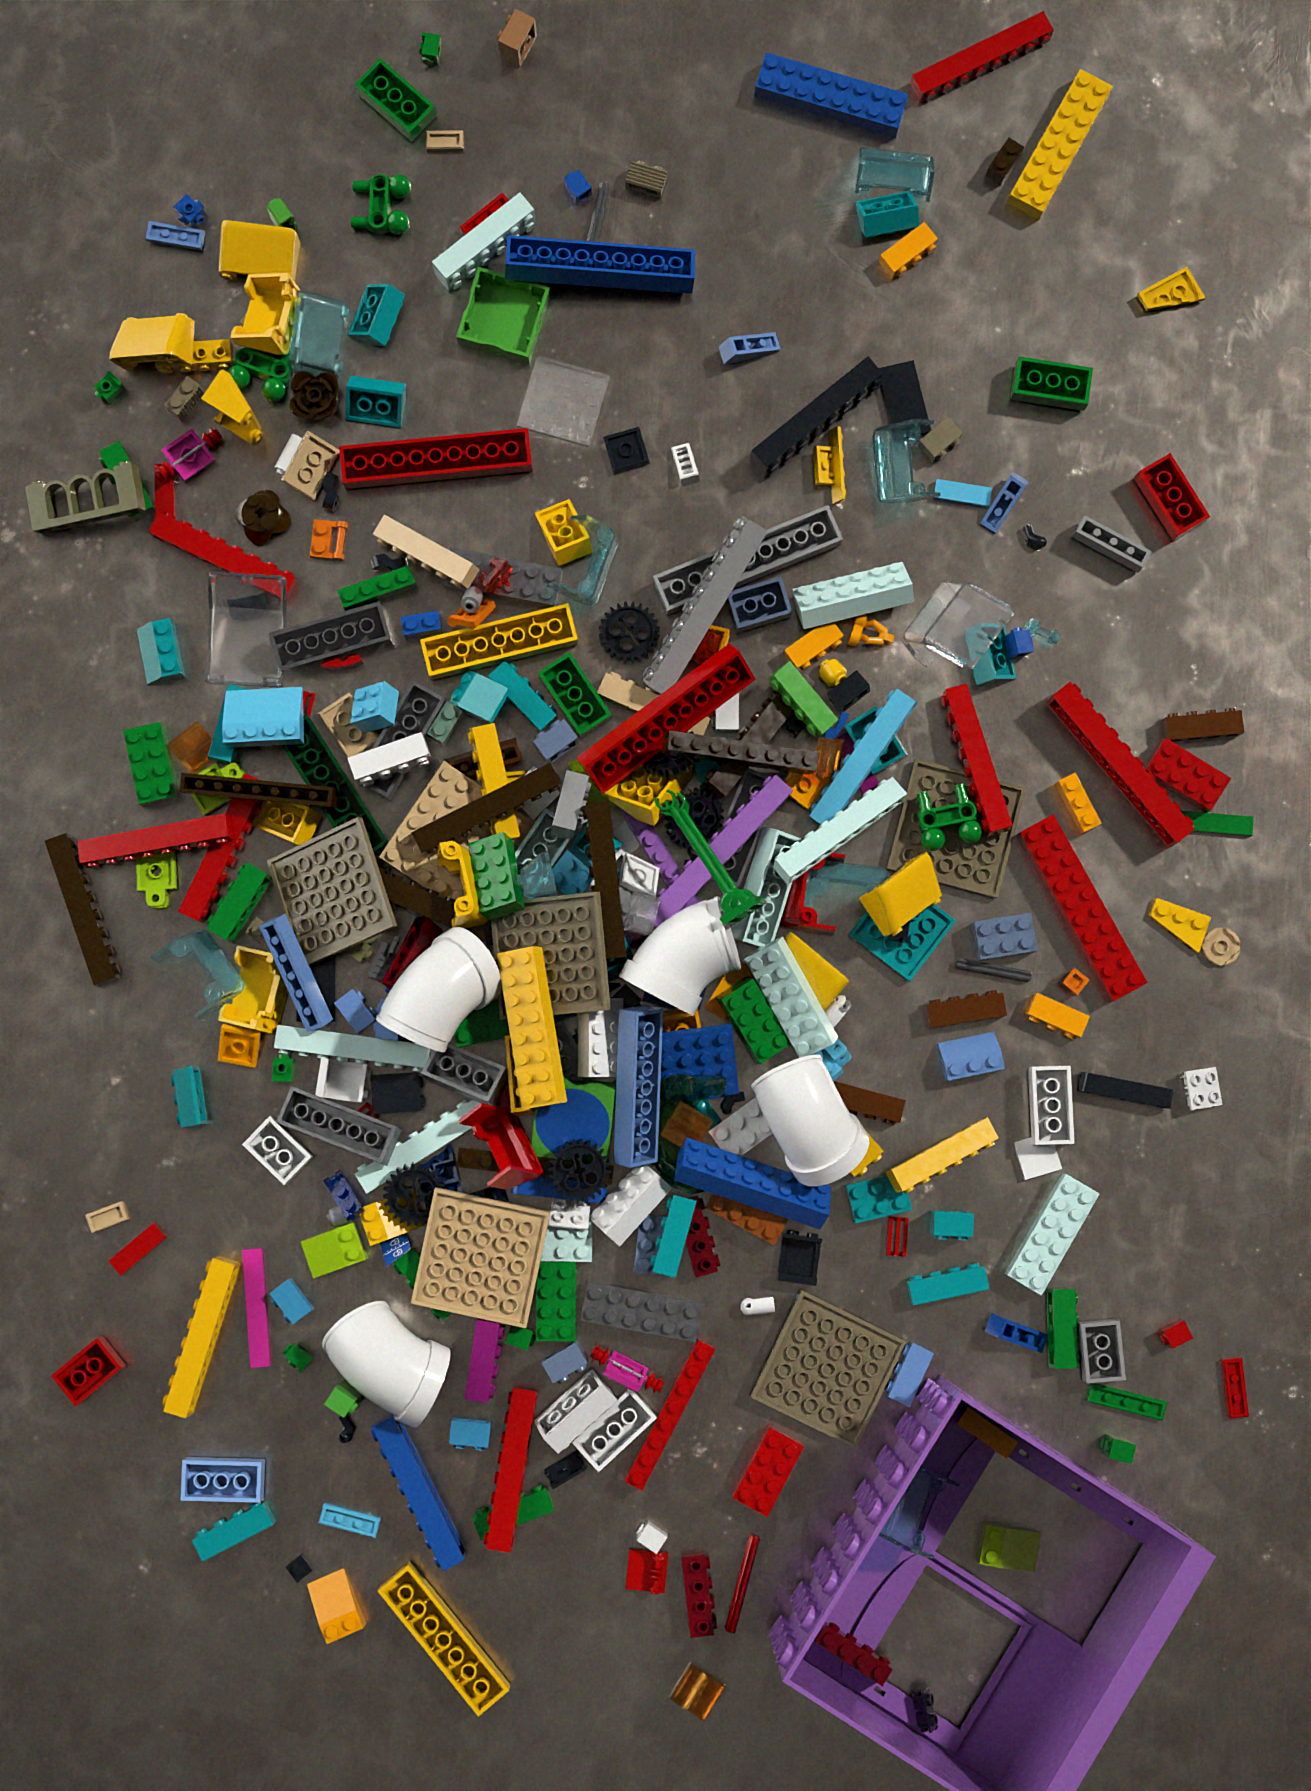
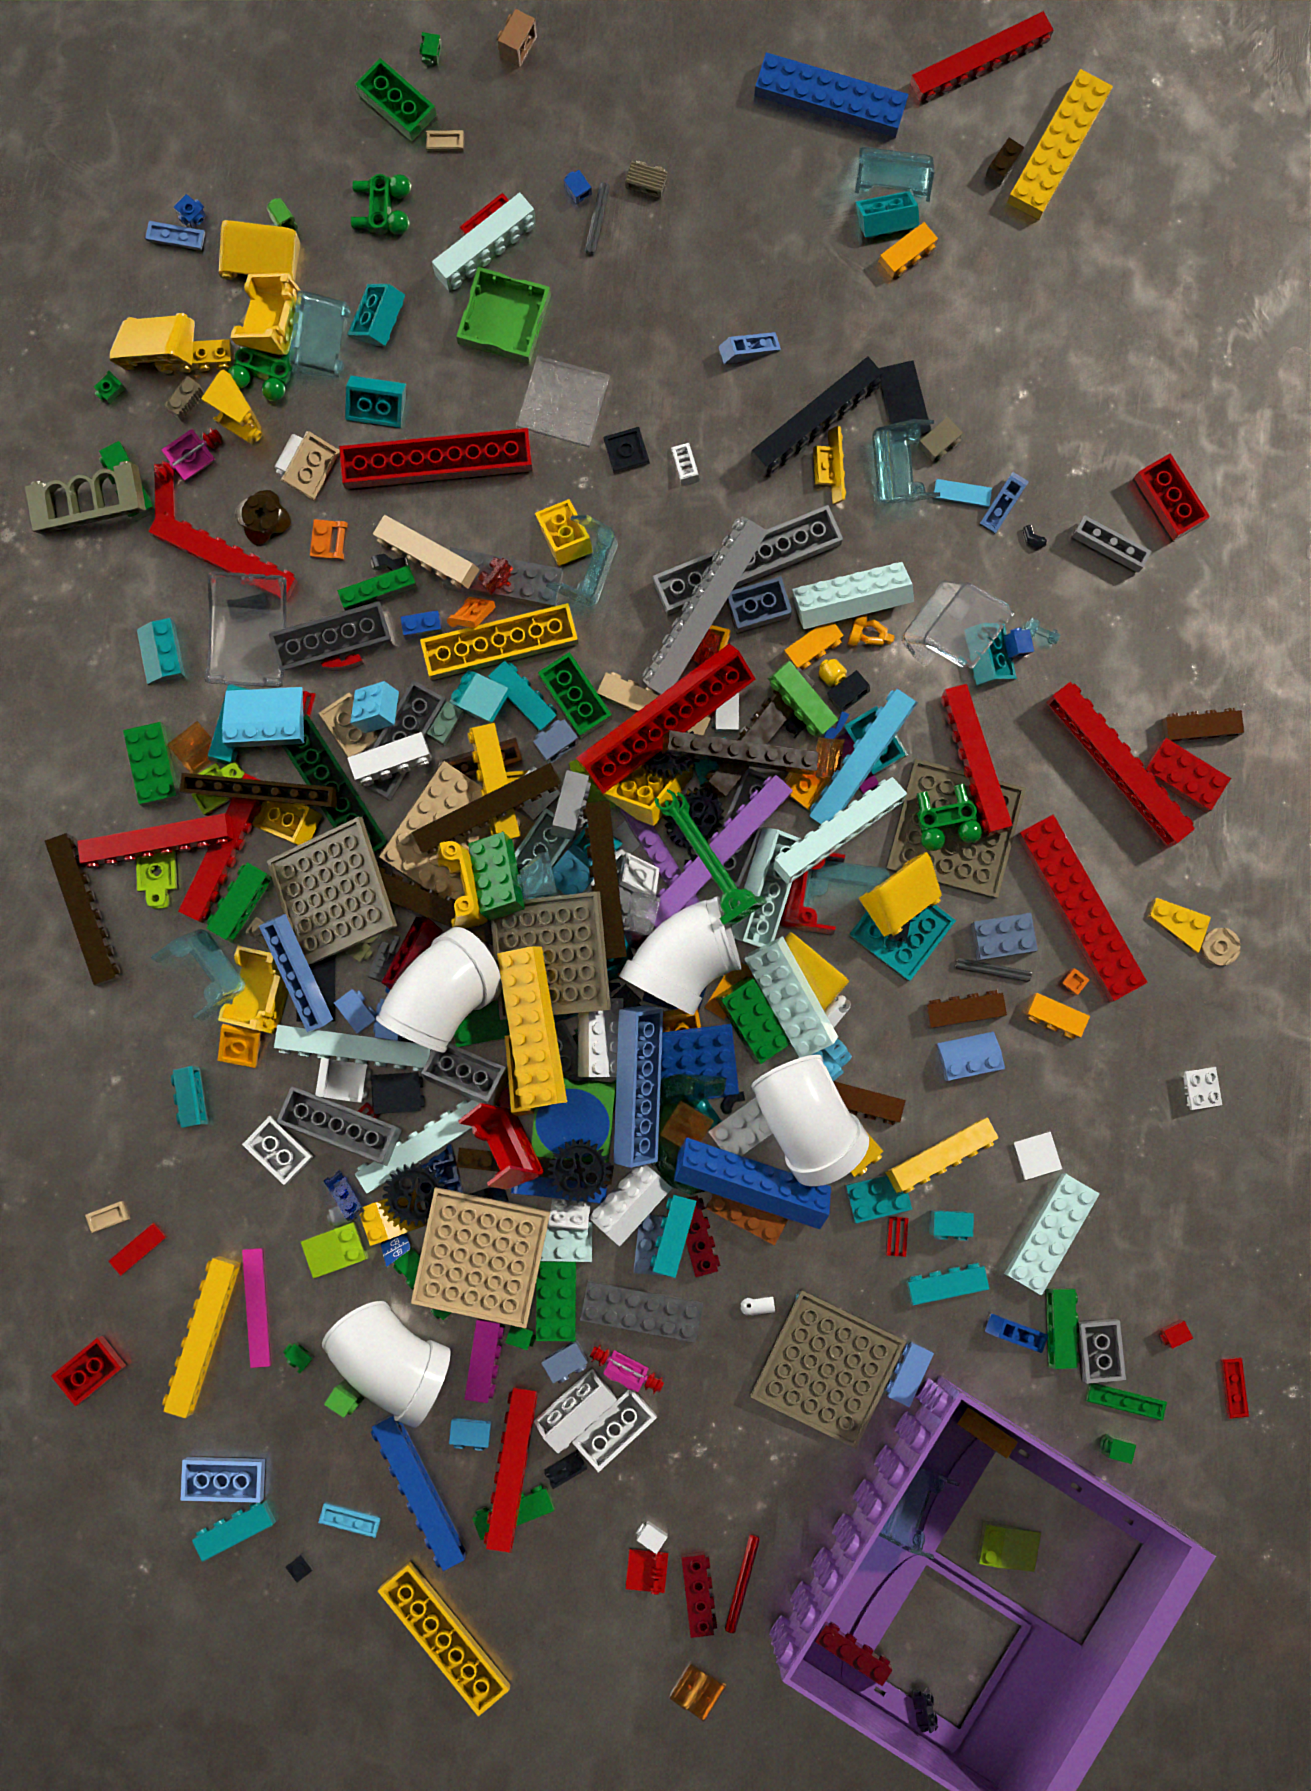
dark azure brick [269,1278,314,1325] -> none
green brick [271,1054,294,1082] -> none
dark brown brick [289,371,339,419] -> none
light orange slope [307,1568,366,1644] -> none
black piece [322,472,339,512] -> none
black arm [338,1414,355,1444] -> none
light grey brick [461,586,483,613] -> none
blue brick [505,235,695,294] -> none
black gear [598,601,660,663] -> none
red brick [624,1338,716,1491] -> none
red brick [732,1424,805,1517] -> none
black panel [777,1230,822,1286] -> none
green brick [1010,356,1093,411] -> none
white brick [1028,1066,1074,1145] -> none
light orange brick [1055,772,1102,835] -> none
black beam [1077,1072,1174,1109] -> none
yellow wing [1137,267,1205,311] -> none
green tile [1180,810,1253,836] -> none

